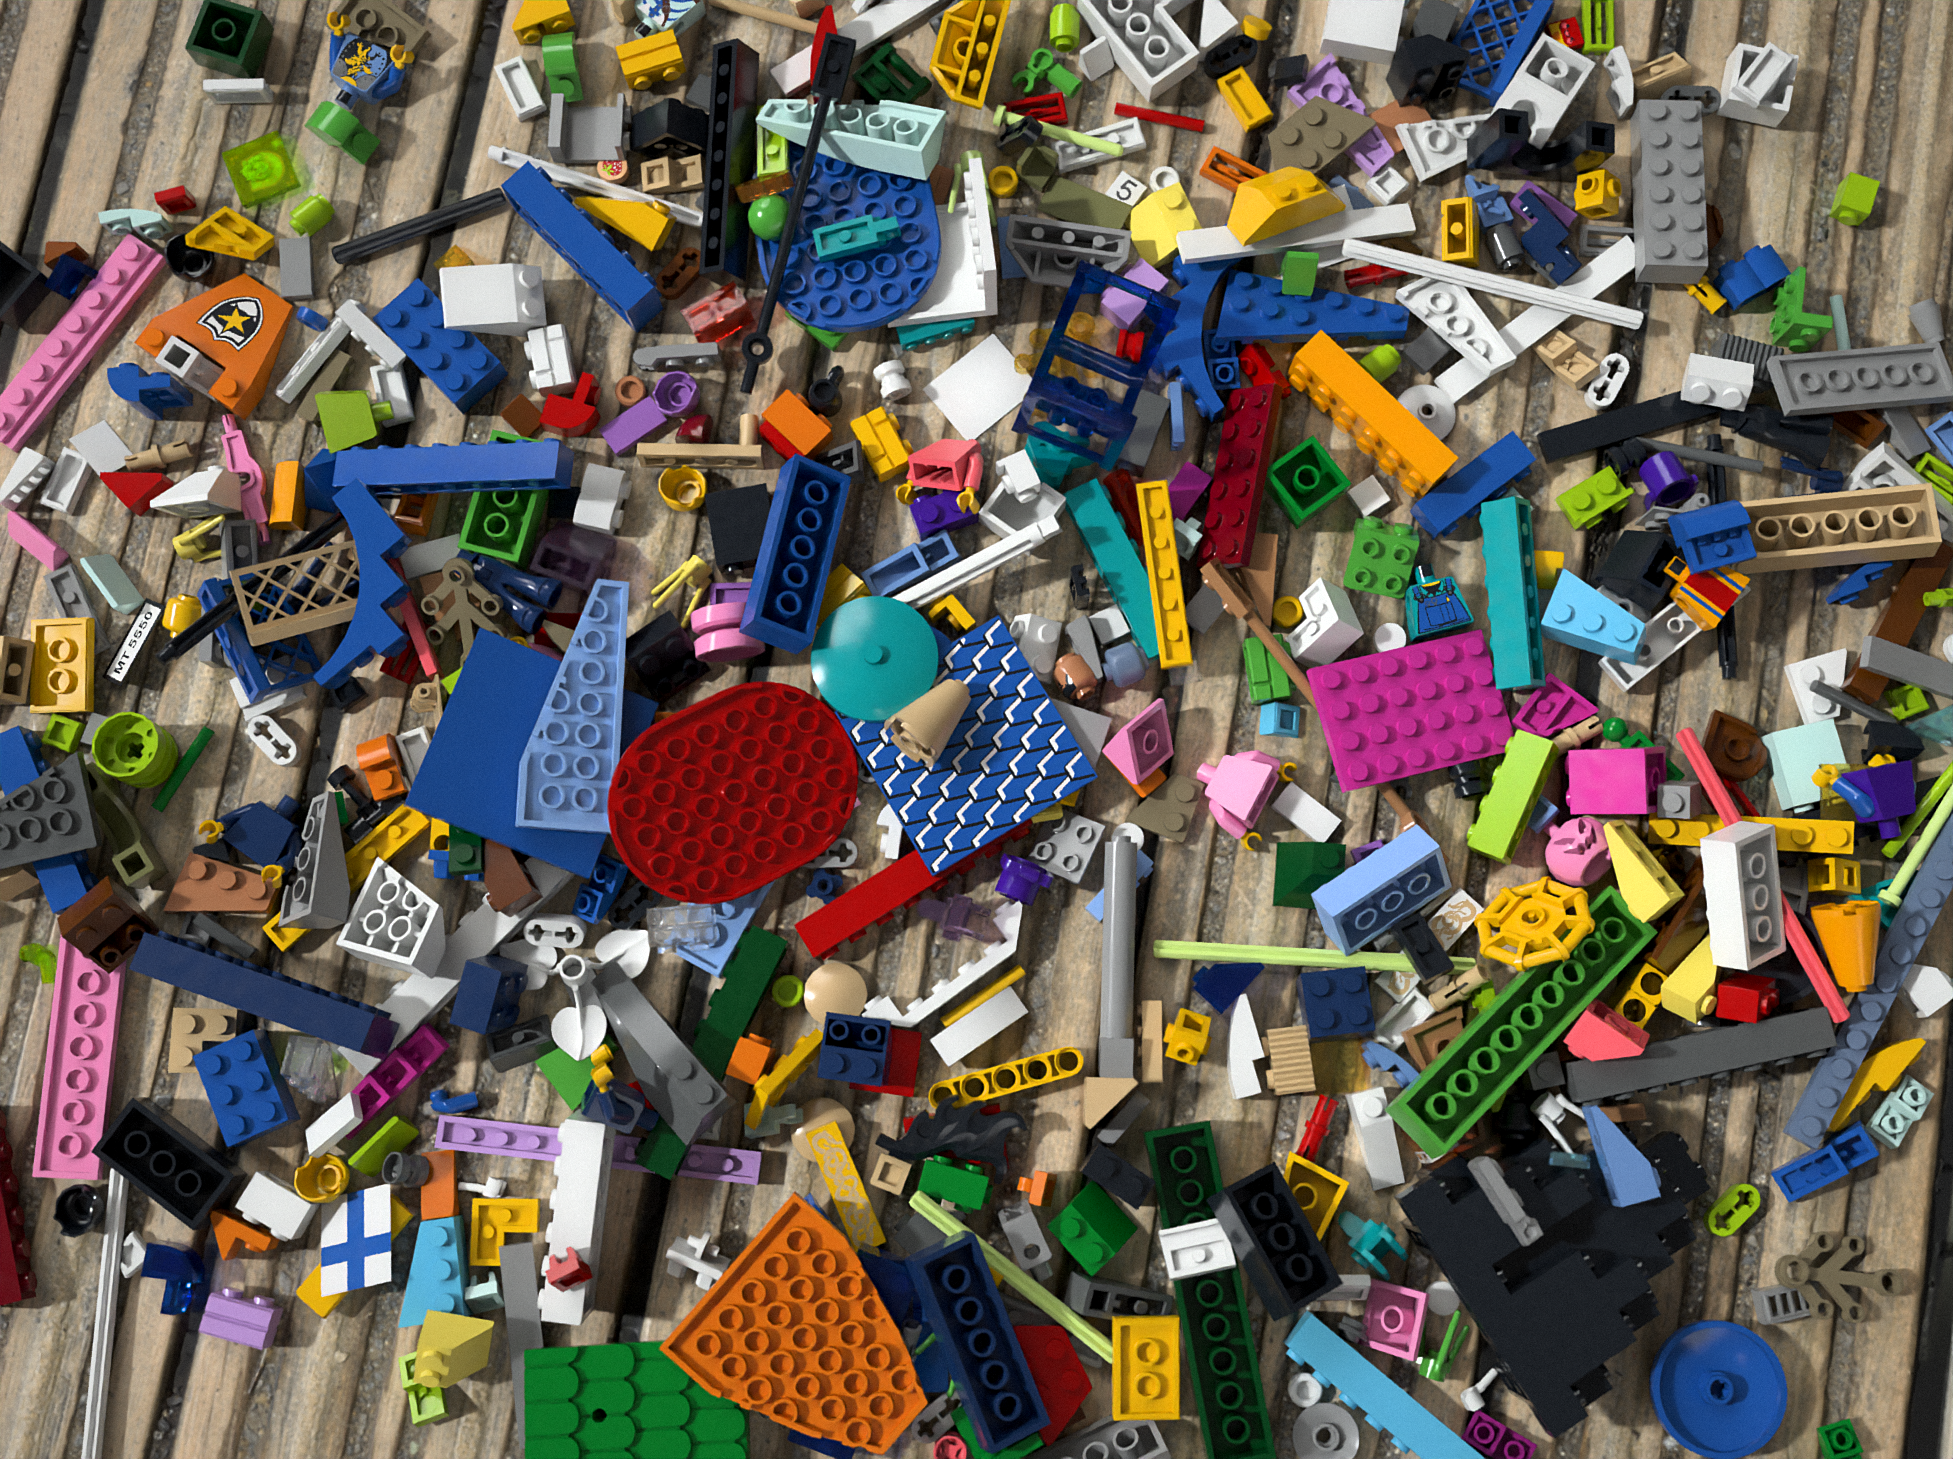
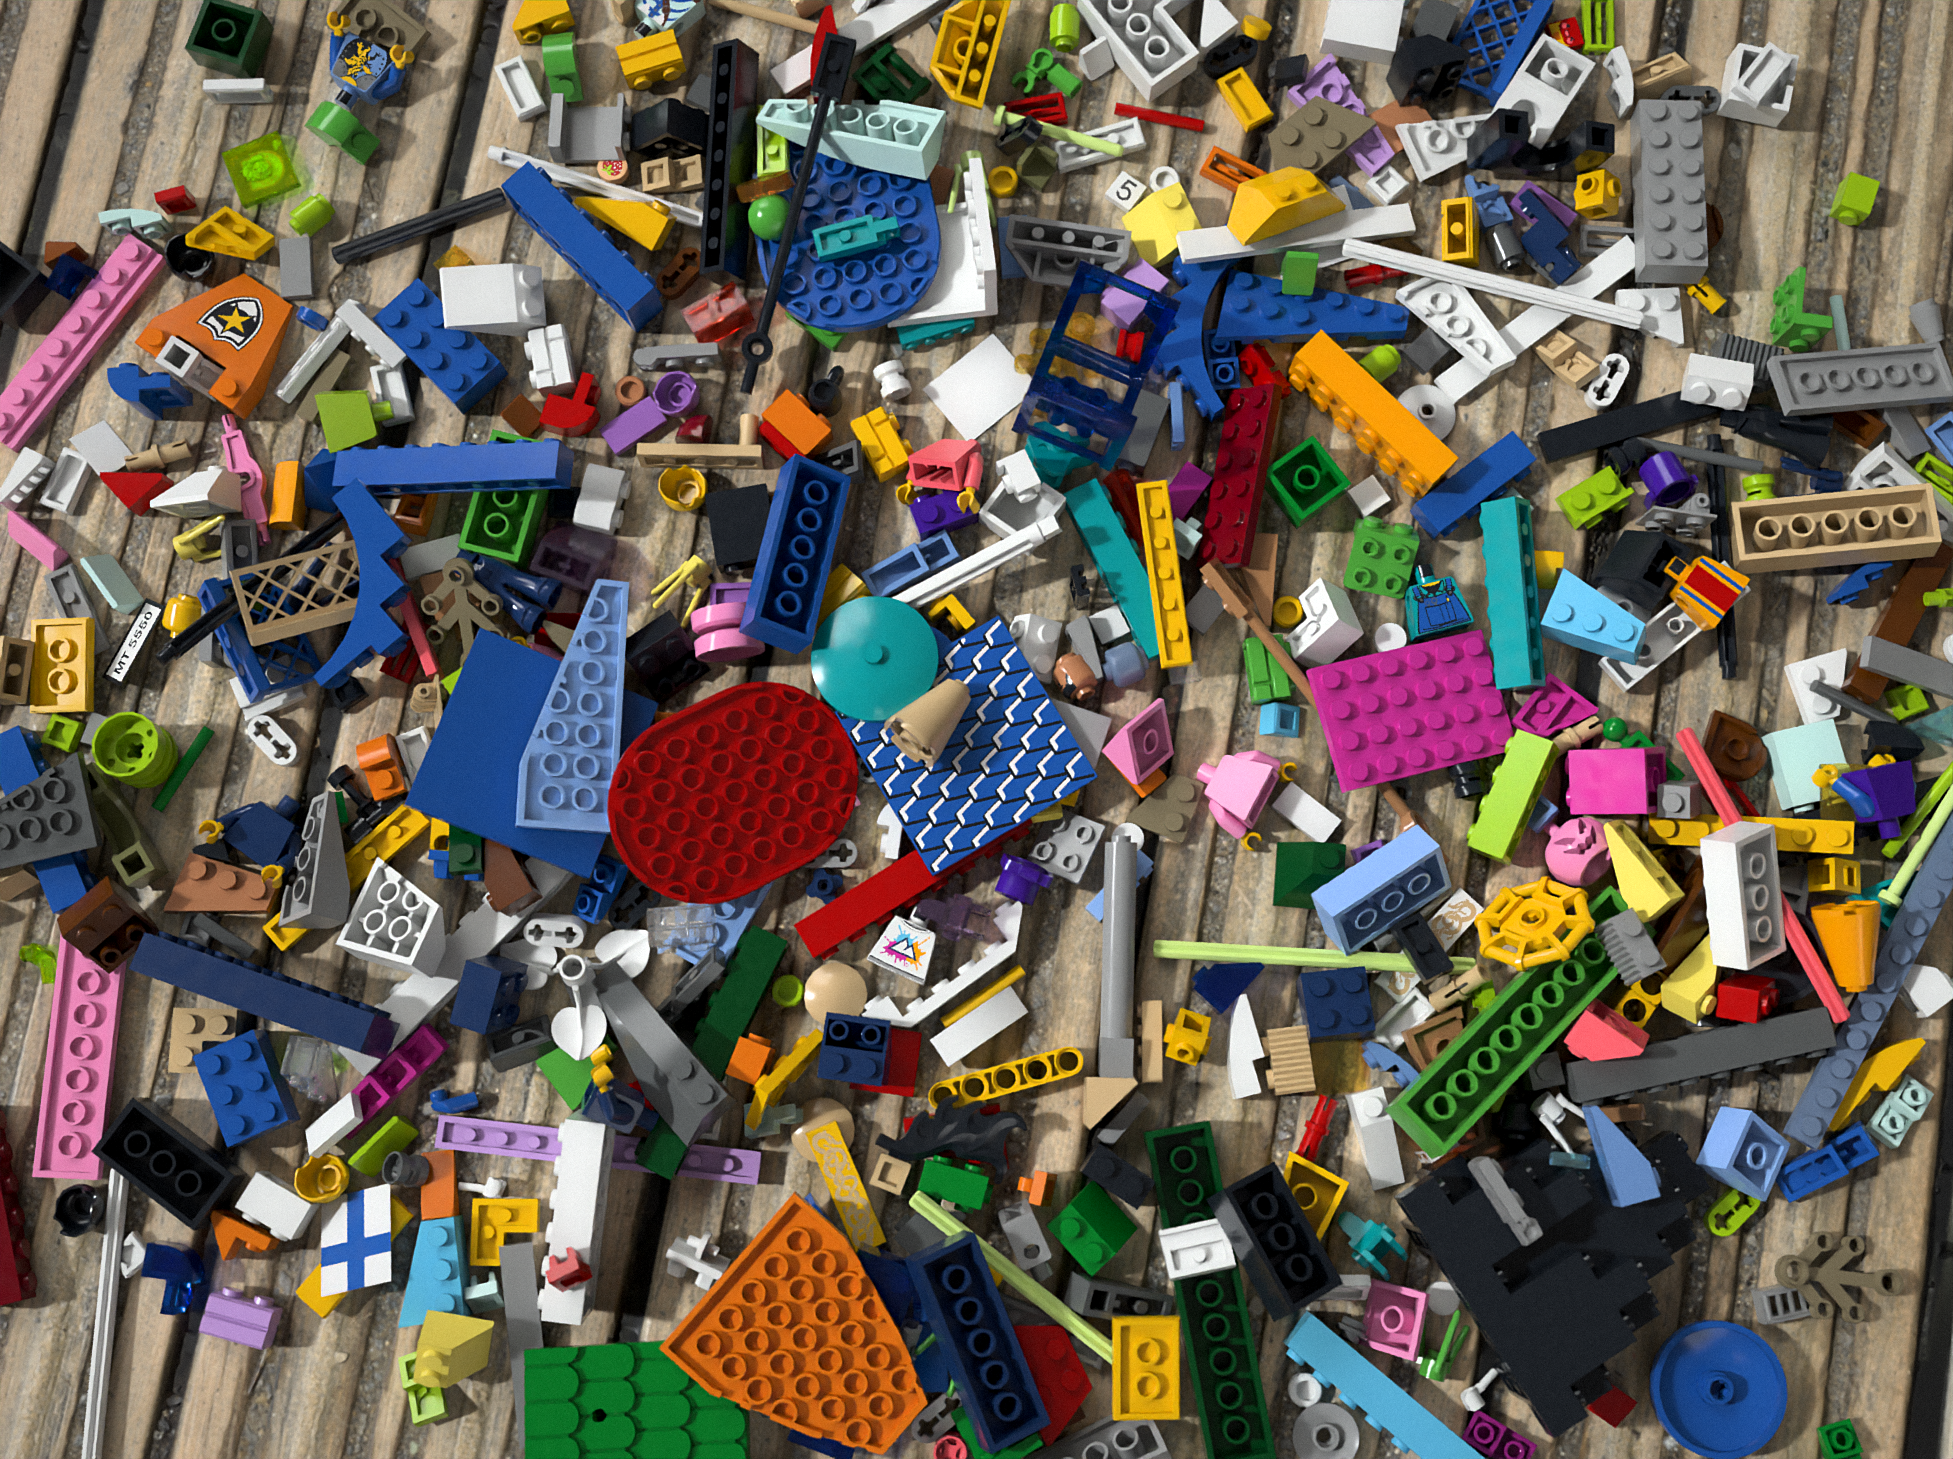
olive sticker [1037,174,1132,229] -> none
blue brick [1667,500,1757,576] -> none
blue brick [1713,244,1791,311] -> none
none -> dark grey hinge [657,946,725,1025]
none -> white torso [867,904,937,986]
none -> red slope [1586,1383,1638,1428]
none -> light grey brick [1594,907,1667,986]
none -> white wing [1614,287,1684,348]
none -> light blue slope [1696,1106,1791,1202]
none -> lime wheel [1742,474,1777,501]

